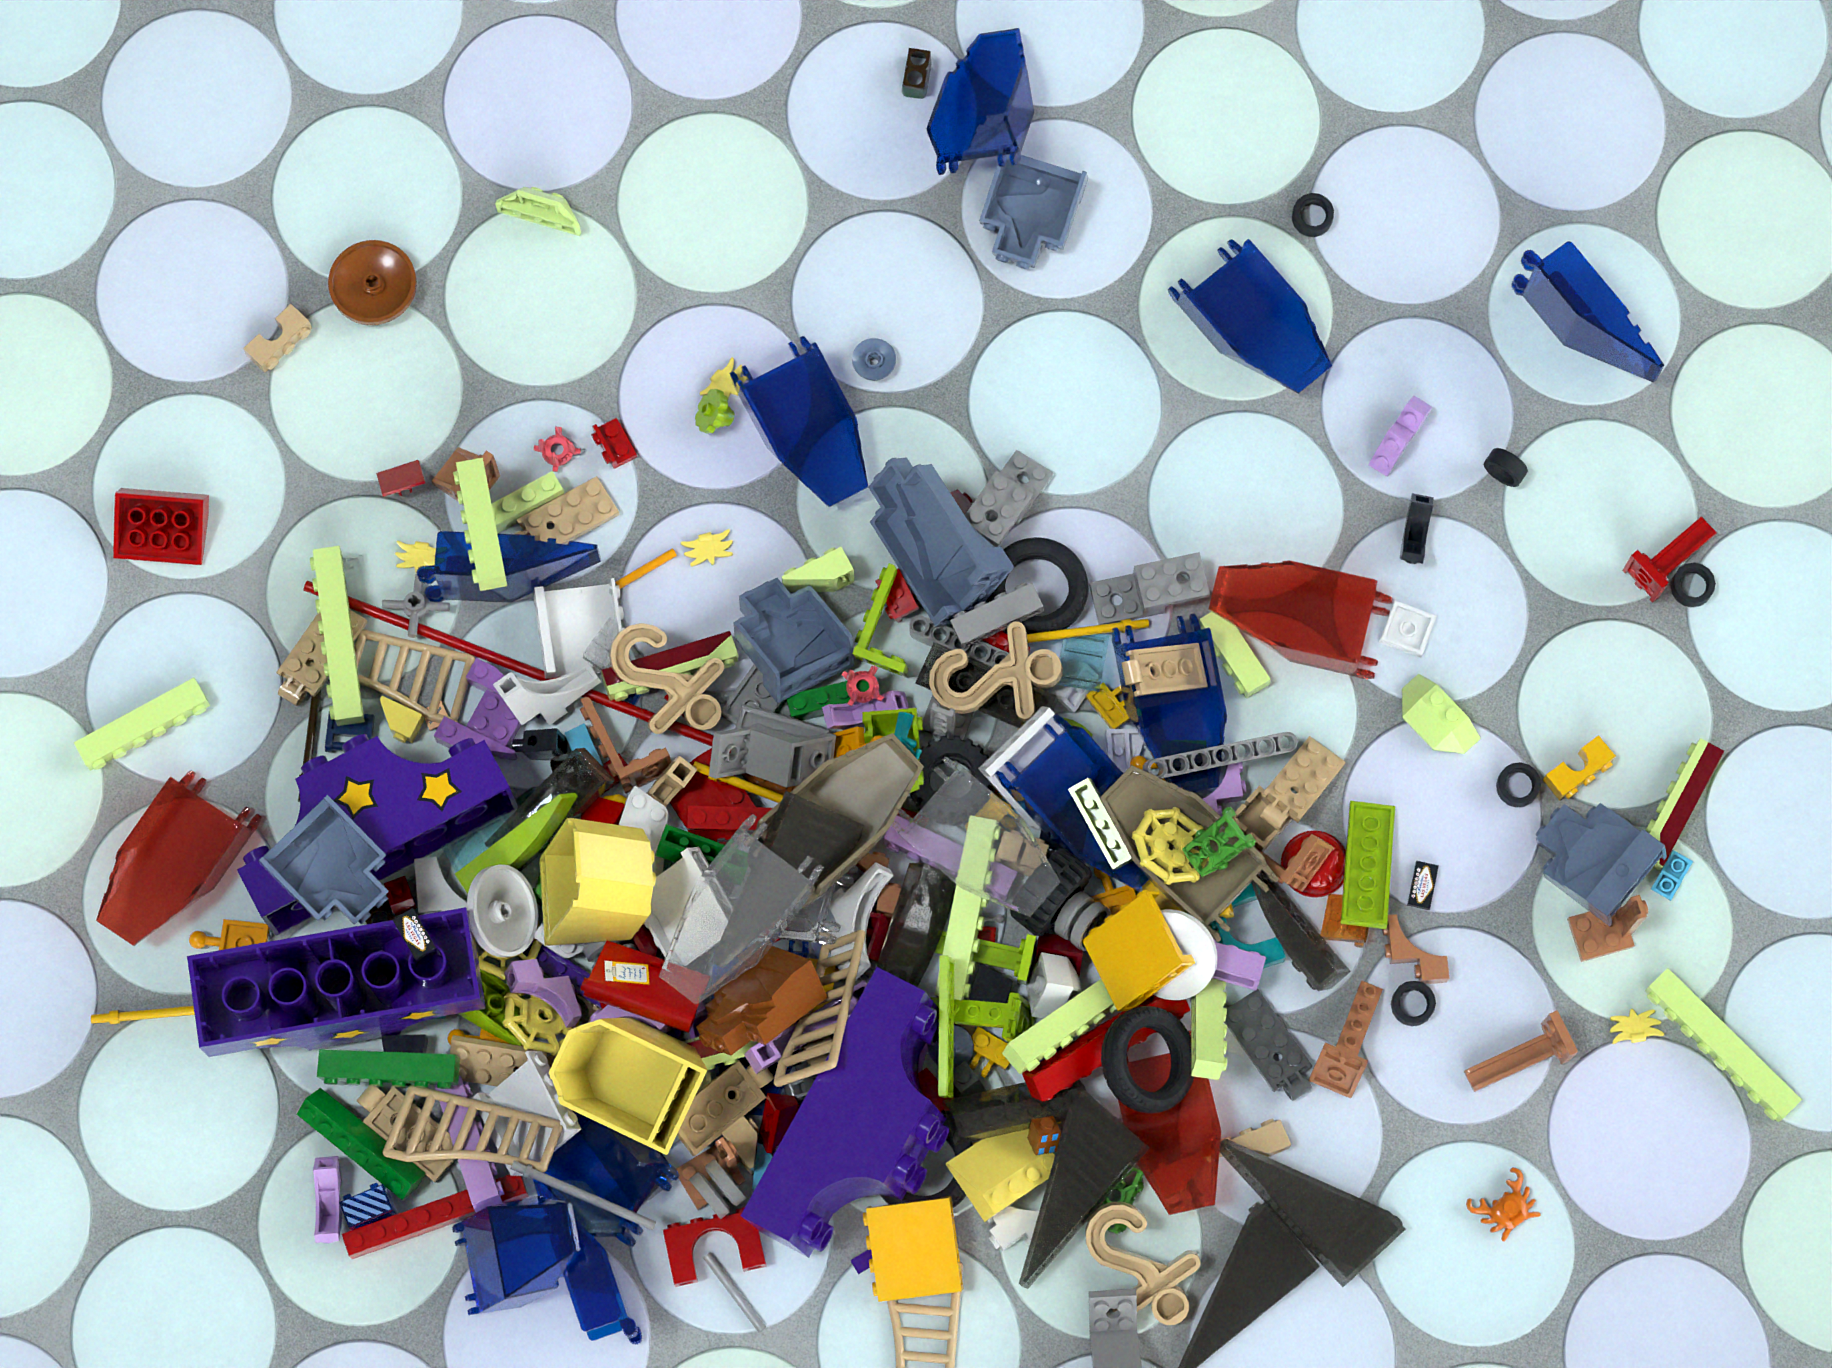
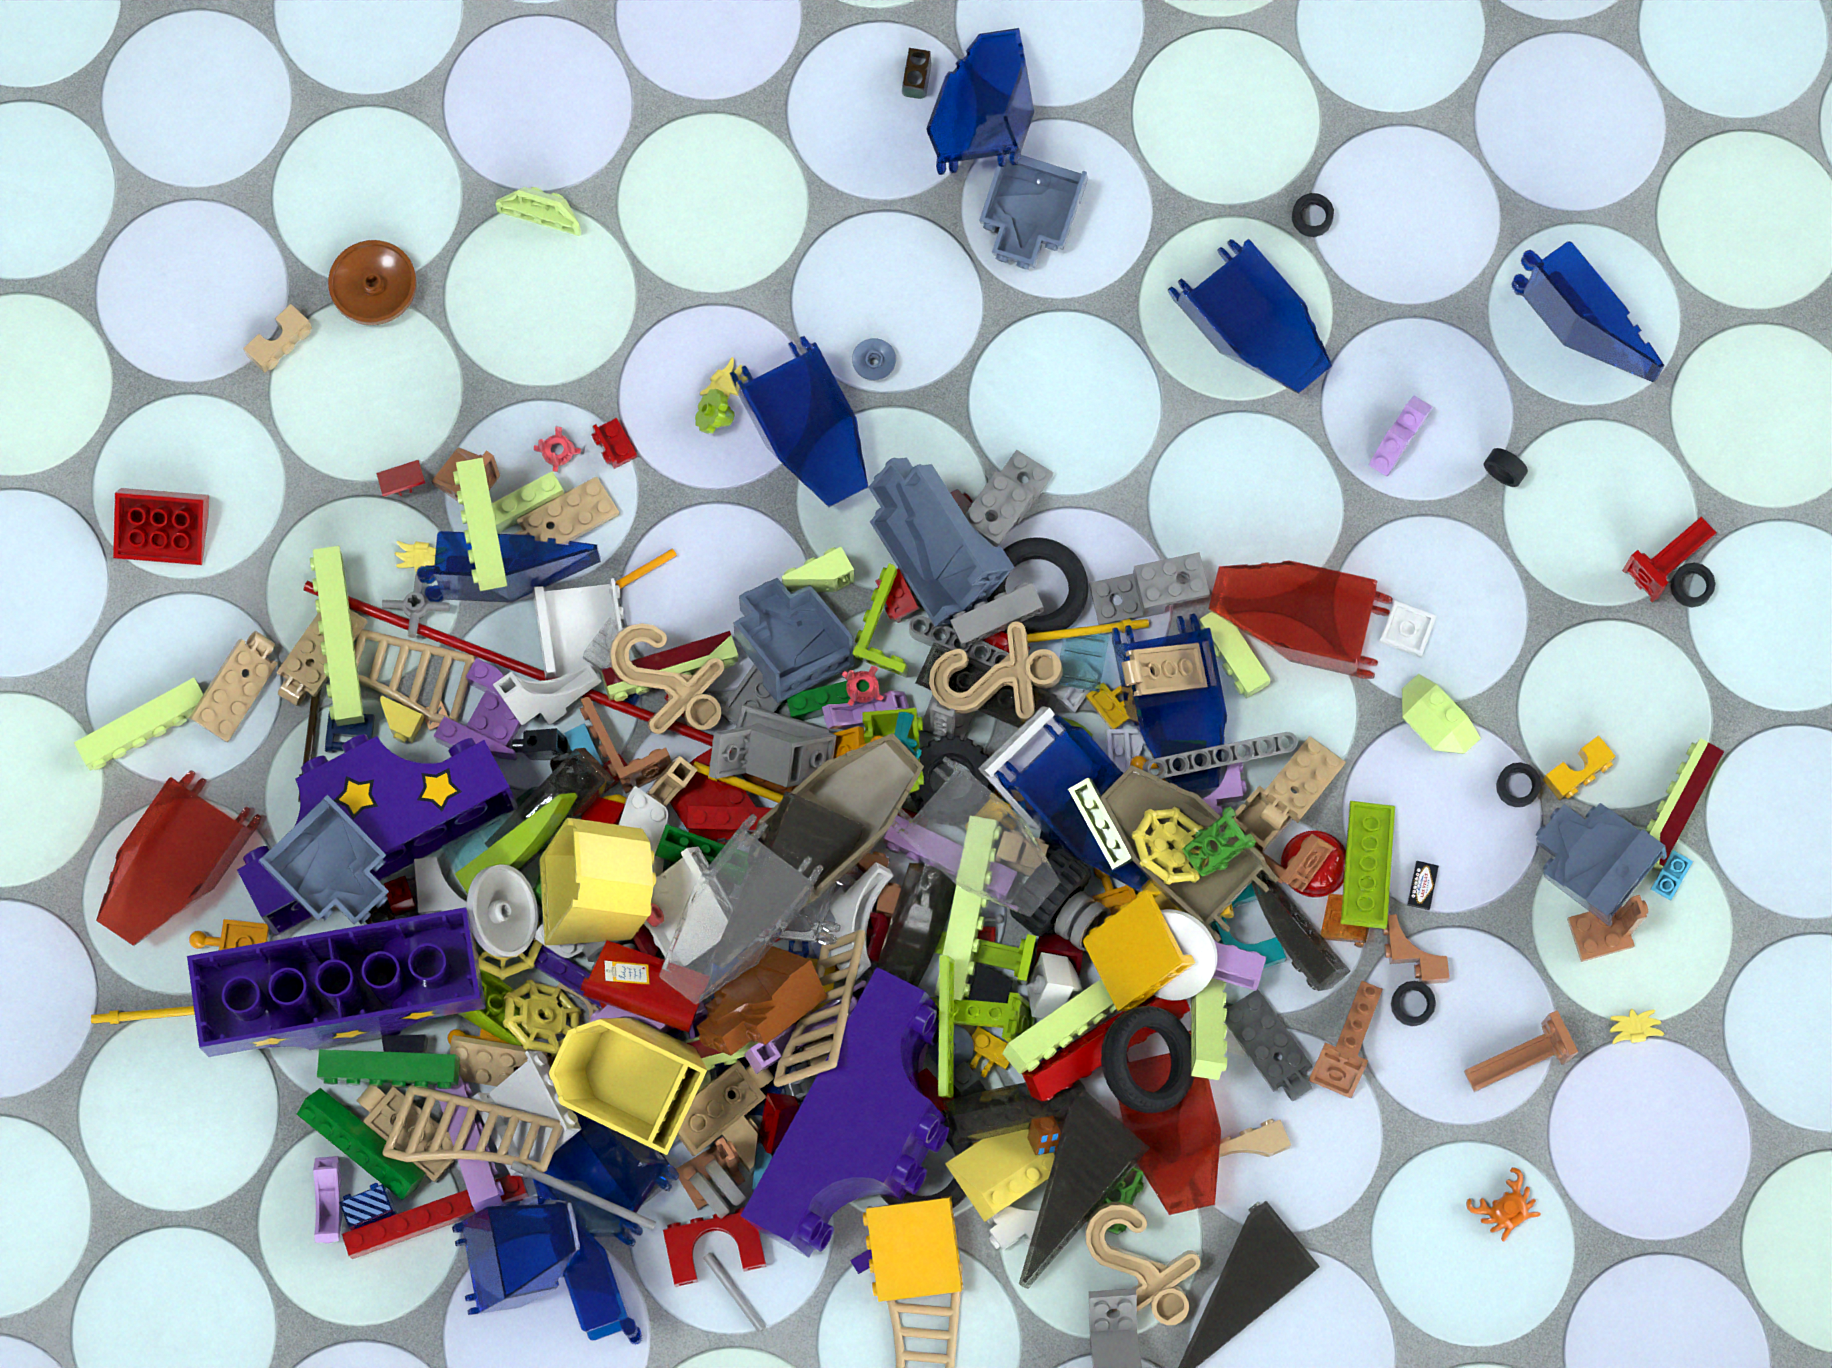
tile [393,908,437,961] -> none
lavender arch [505,959,582,1028] -> none
light yellow piece [680,529,733,567] -> none
clear smoke slope [1216,1138,1406,1287] -> none
black arch [1400,493,1434,564] -> none
yellowish green brick [1645,968,1802,1122] -> none
none -> tan hinge [189,631,278,742]
none -> coral tile [646,903,664,927]

